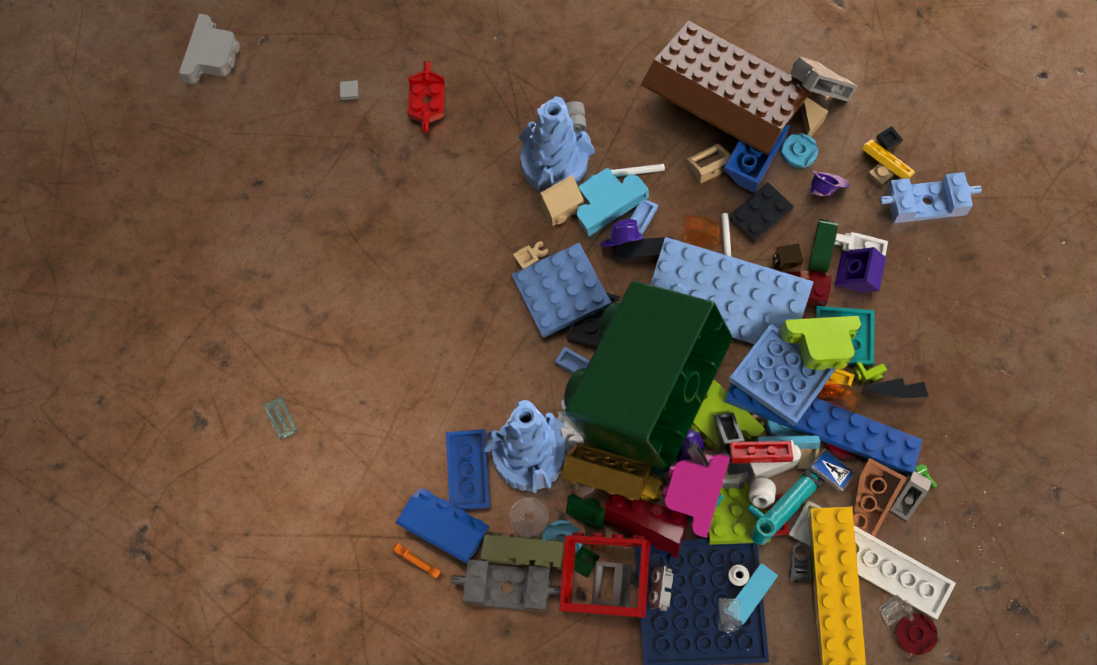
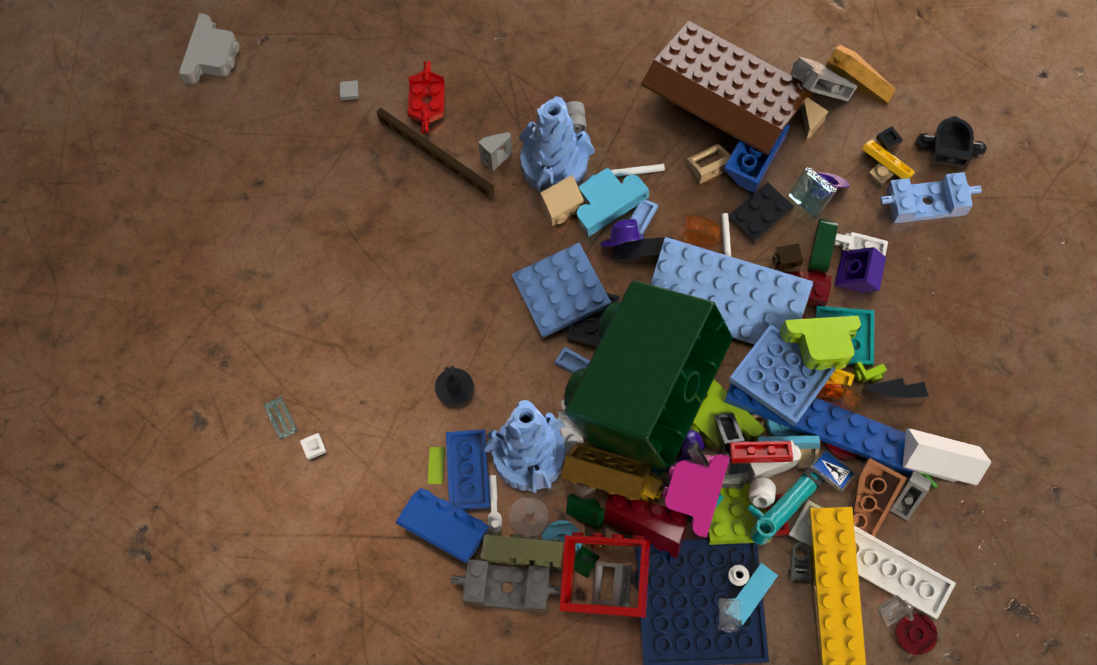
orange bar [392,542,441,579] -> none
tan plate [513,241,548,269] -> none
light grey hinge [648,566,674,611] -> none
medium azure tile [781,133,818,168] -> none
none -> white plate [300,433,326,460]
none -> dark brown tile [377,107,495,198]
none -> lime sticker [427,447,445,484]
none -> black piece [435,366,474,408]
none -> light grey tile [478,132,512,171]
none -> white piece [488,475,502,532]
none -> clear light blue plate [788,166,837,218]
none -> pearl gold wedge [826,45,896,104]
none -> white slope [903,428,992,486]
none -> black piece [915,116,987,167]

